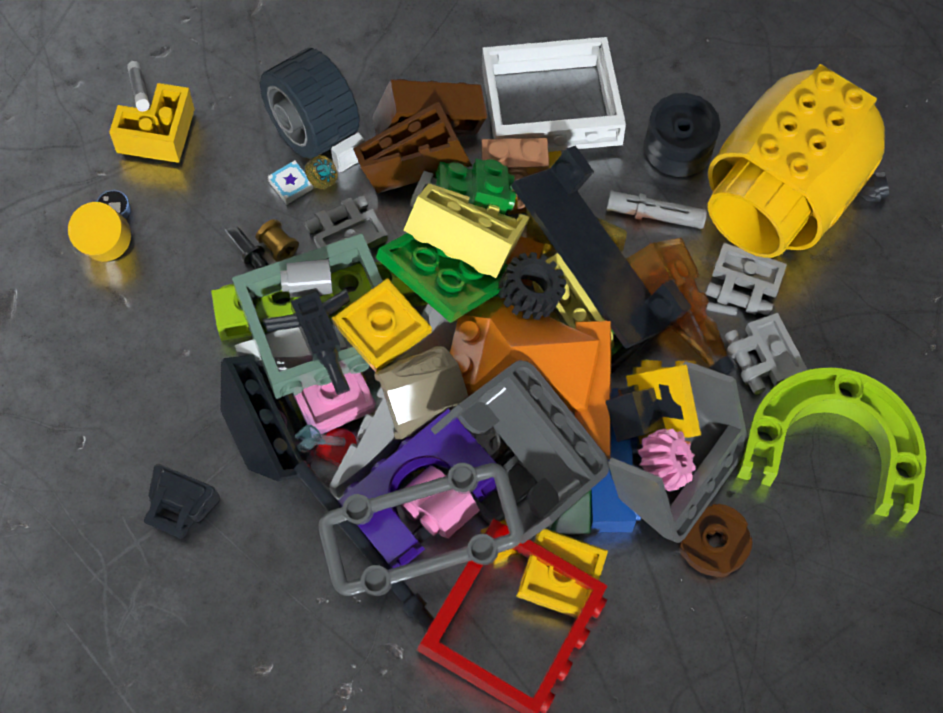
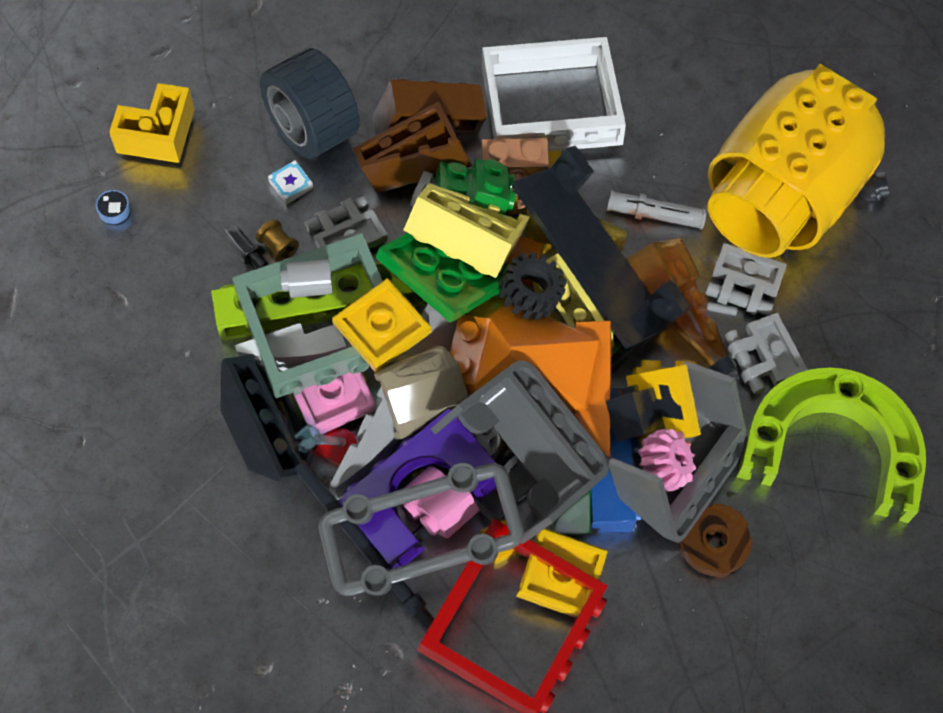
yellow piece [68,202,131,262] -> none
bar [127,61,149,111] -> none
black piece [144,464,220,539] -> none
black piece [263,289,350,395] -> none
clear yellow tile [305,155,338,190] -> none
white tile [331,132,365,173] -> none
black wheel [644,93,721,177] -> none

